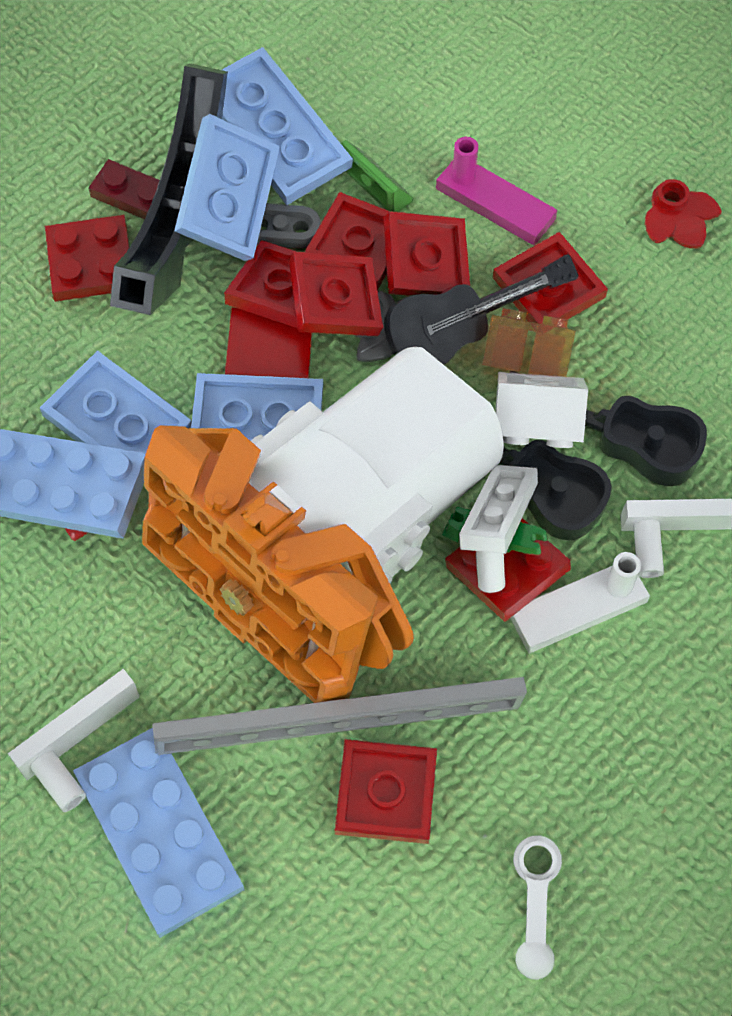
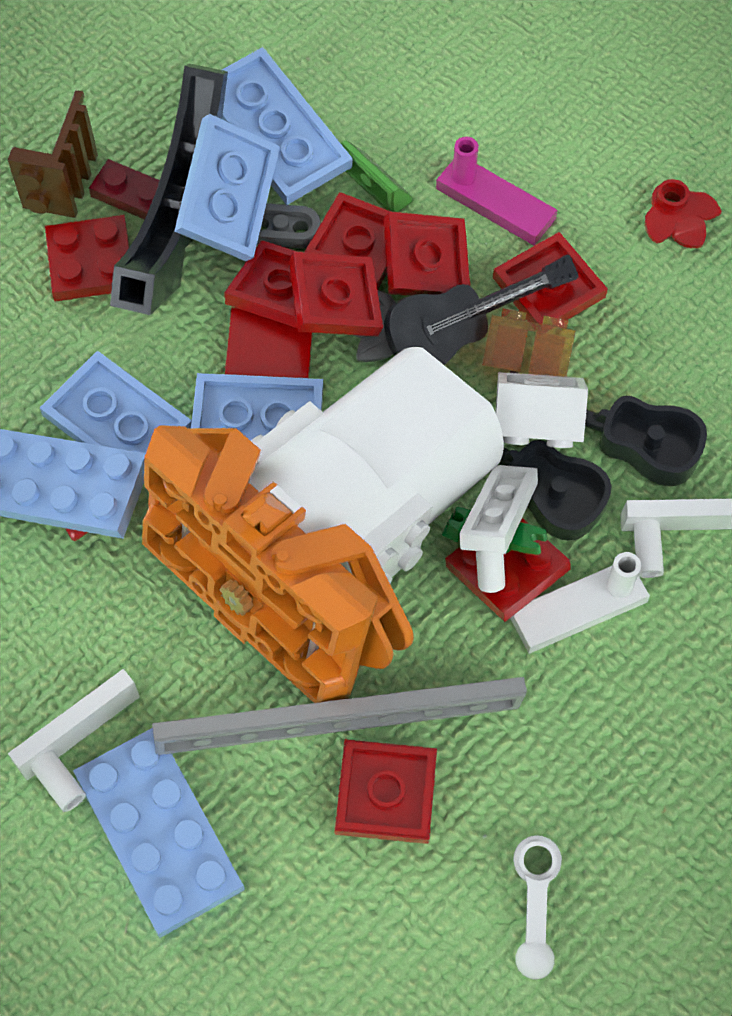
none -> reddish brown plate [8,90,98,218]

